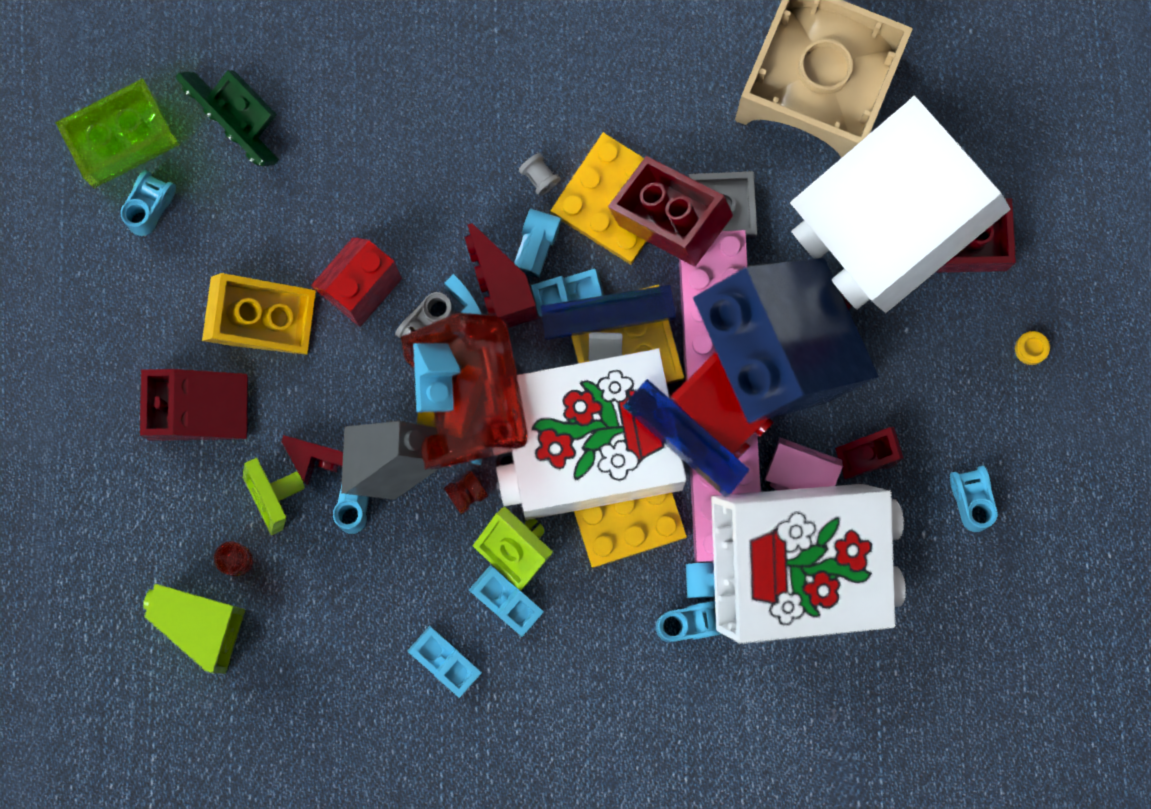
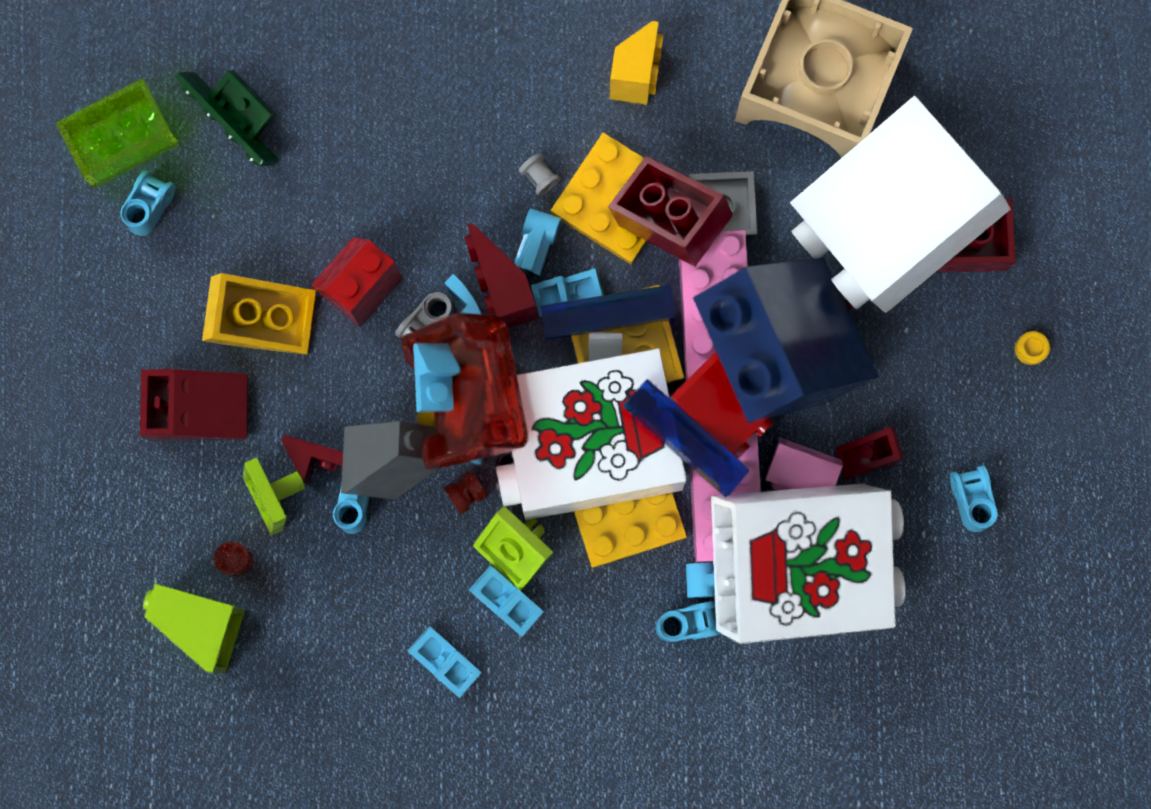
none -> yellow slope [609,21,664,105]

